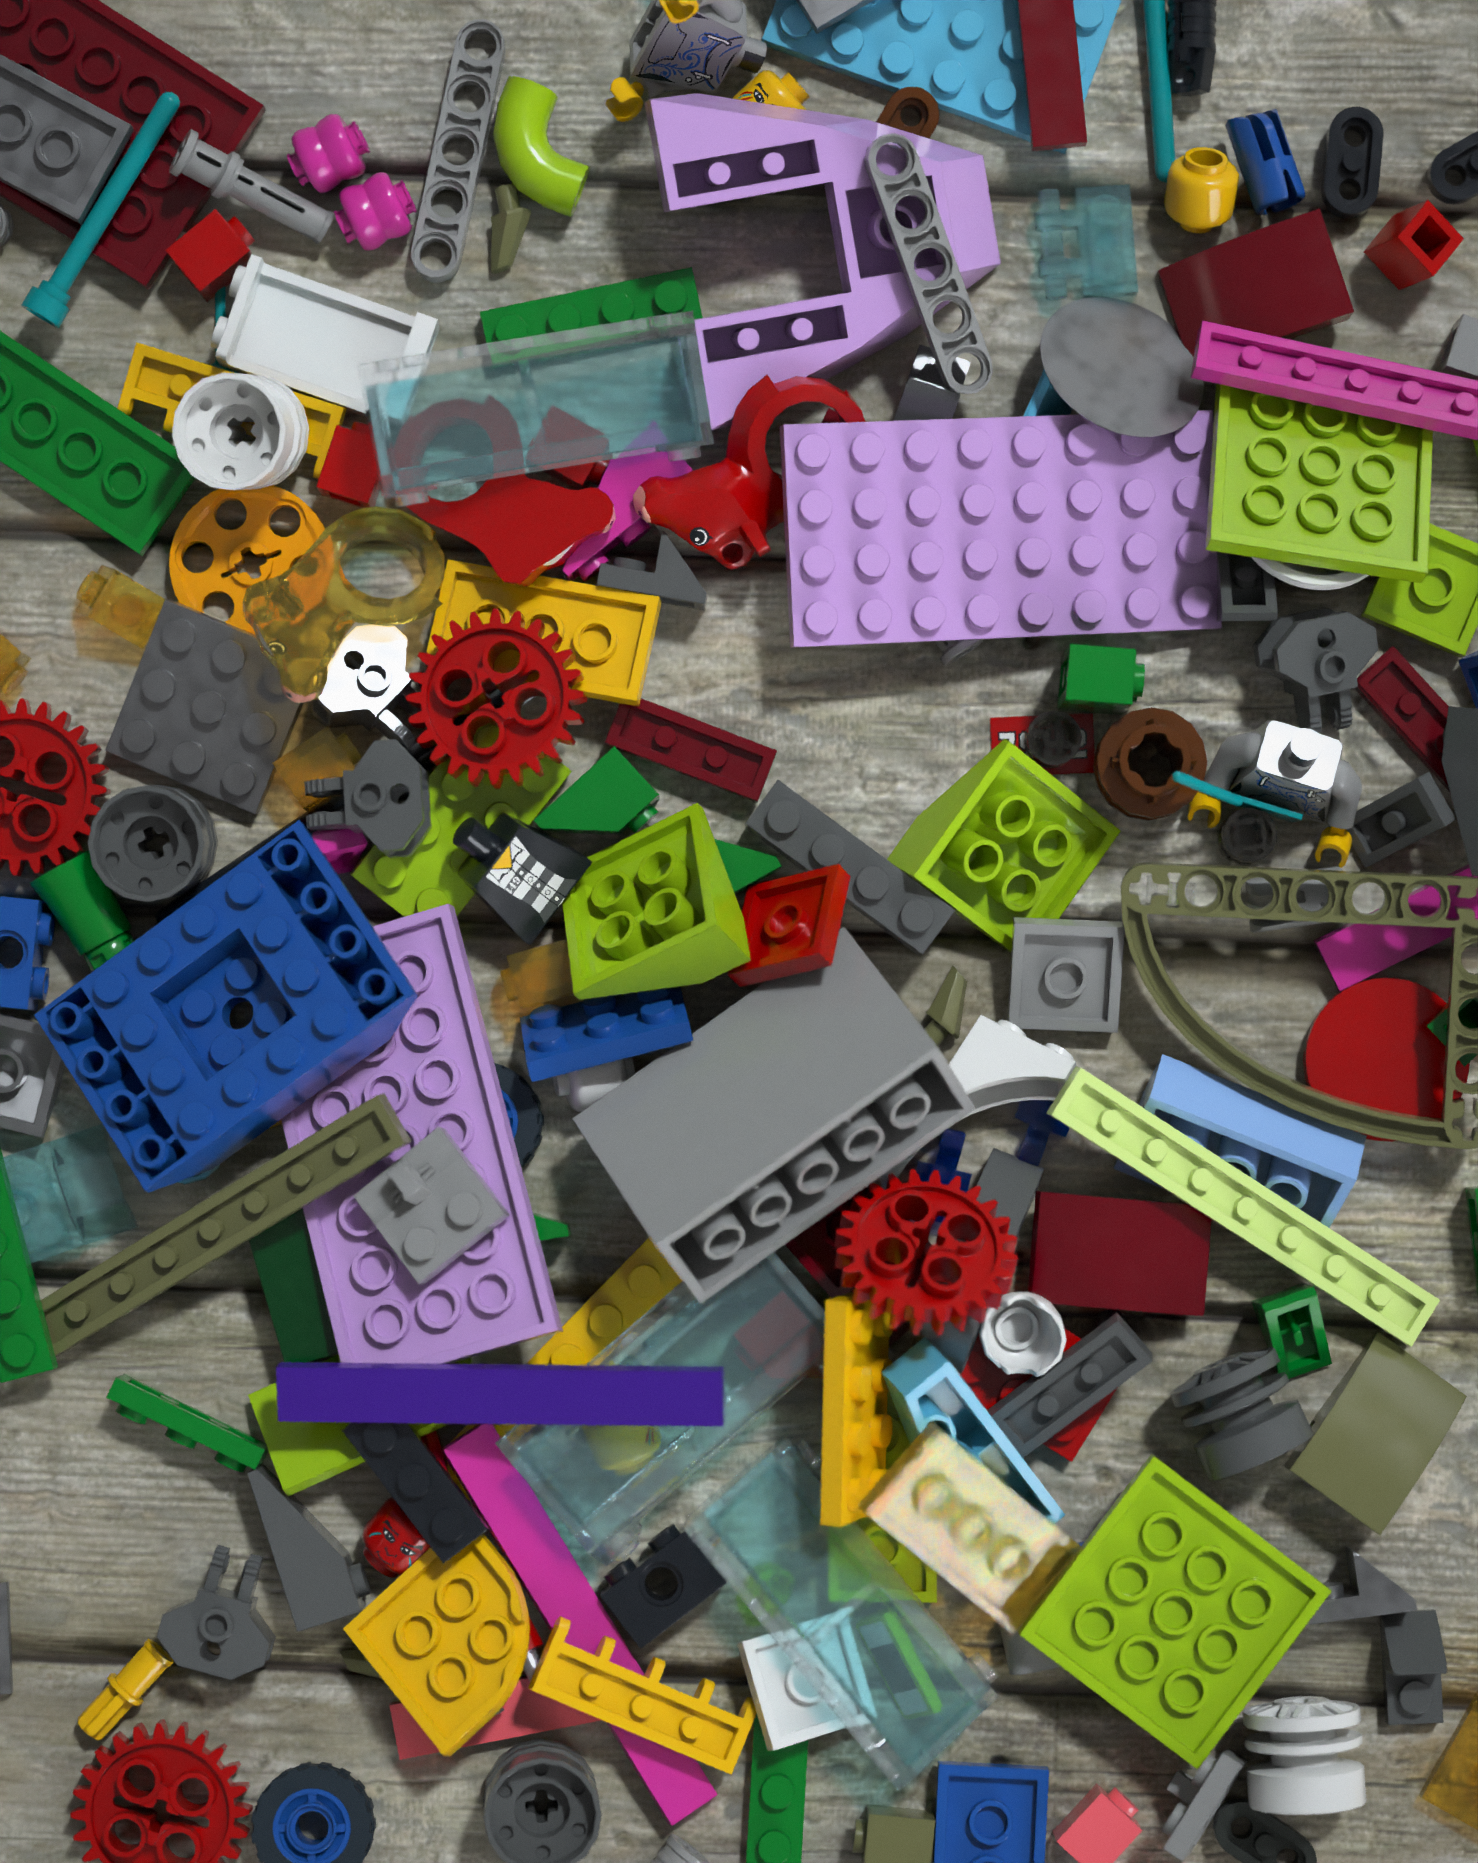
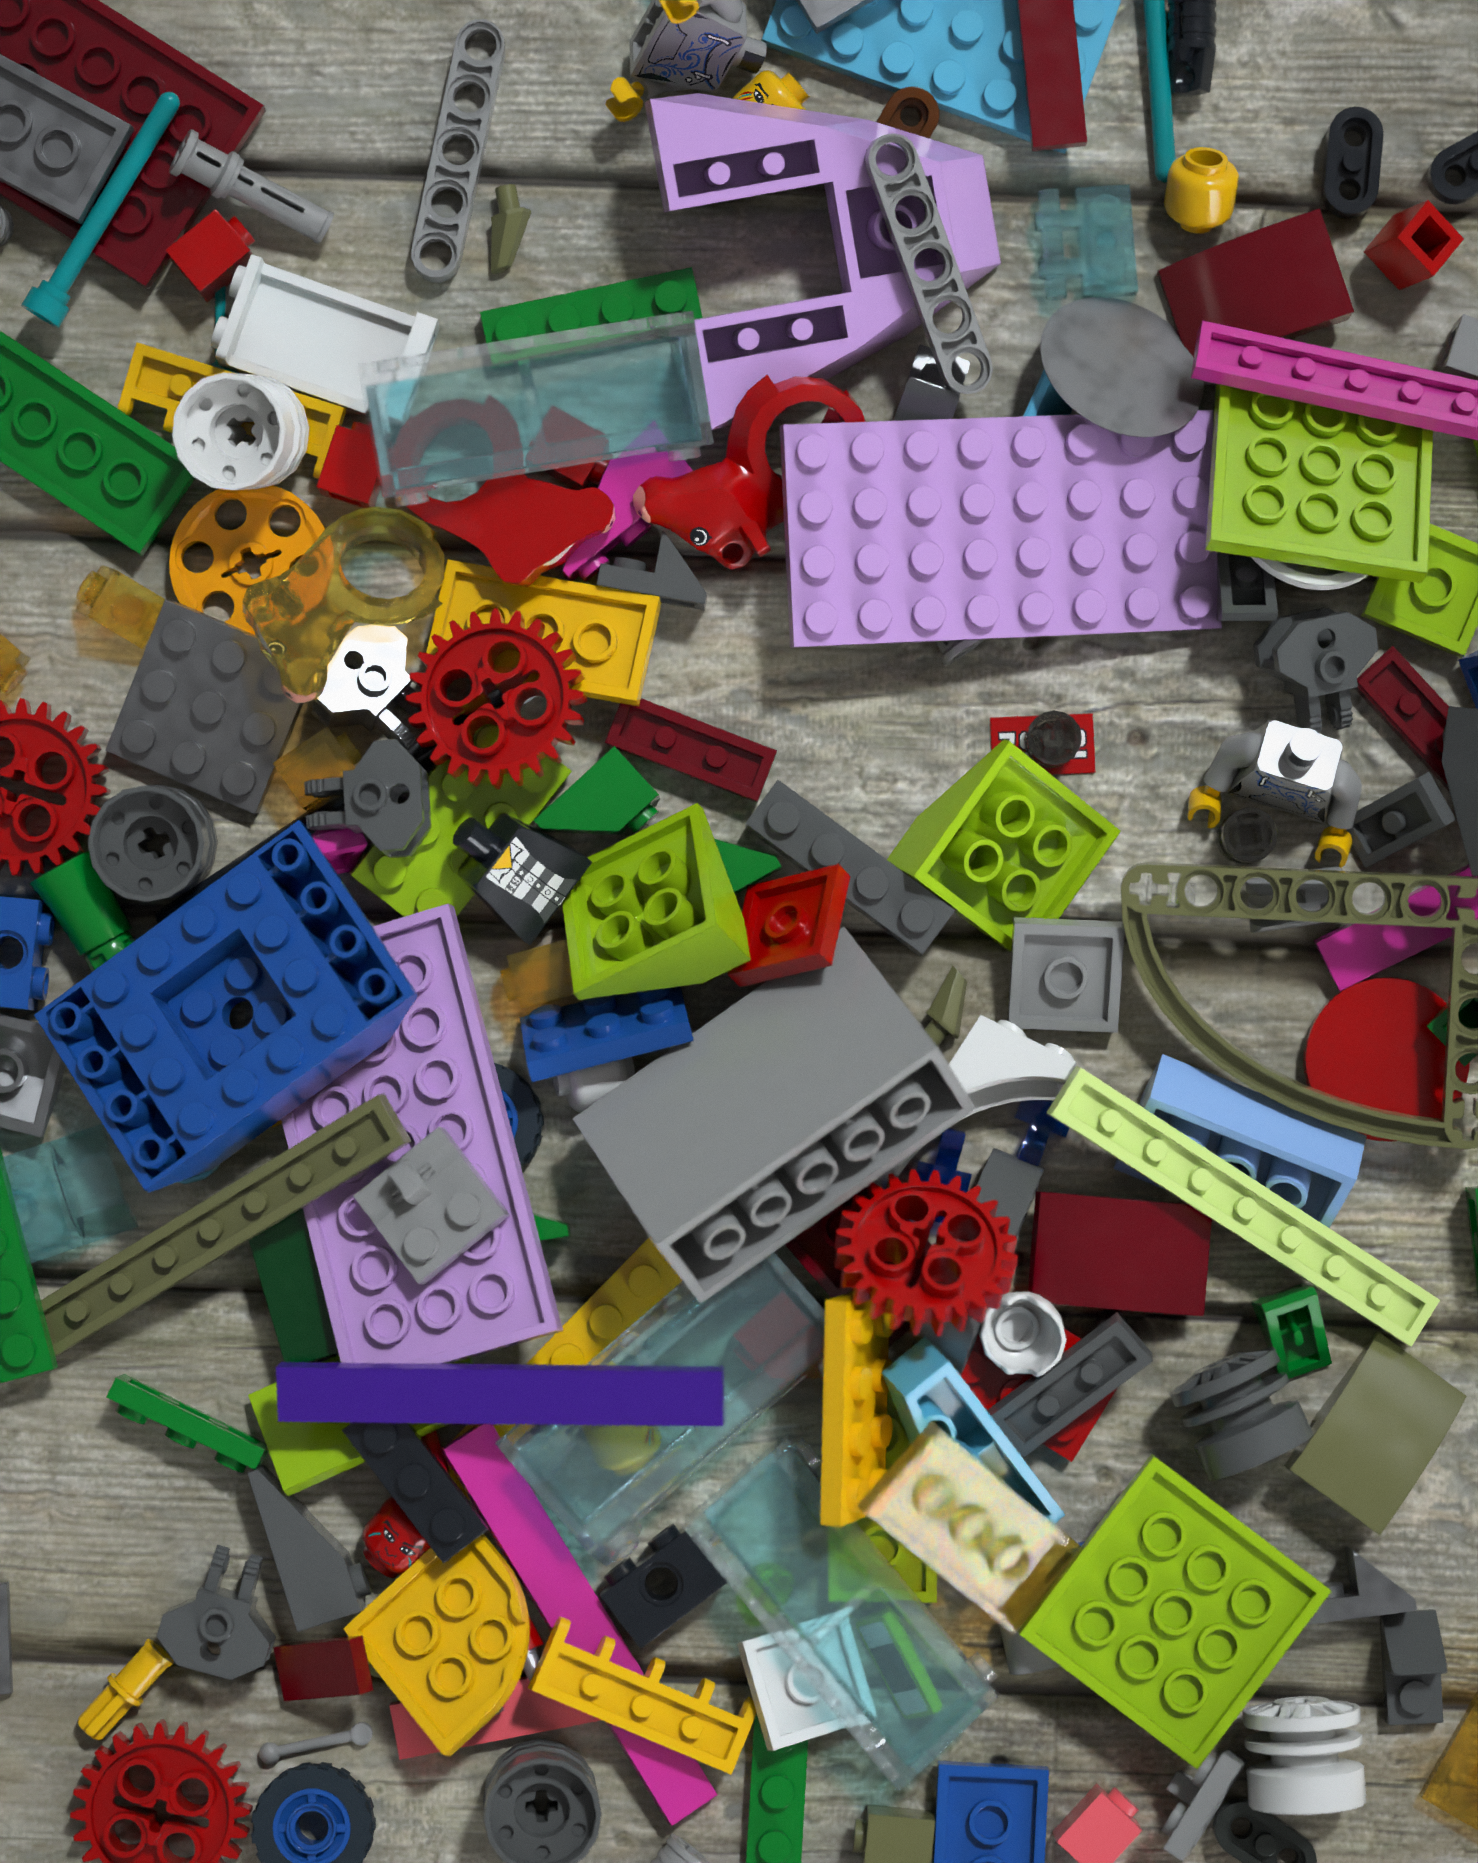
dark pink piece [287,114,370,193] -> none
dark pink piece [334,172,417,251] -> none
lime cylinder [493,76,590,217] -> none
green brick [1057,644,1145,715] -> none
reddish brown piece [1093,707,1207,821] -> none
teal piece [1172,771,1303,823] -> none
blue arm [1225,109,1306,215] -> none
none -> light grey hinge [259,1722,373,1764]
none -> dark red tile [273,1635,373,1701]

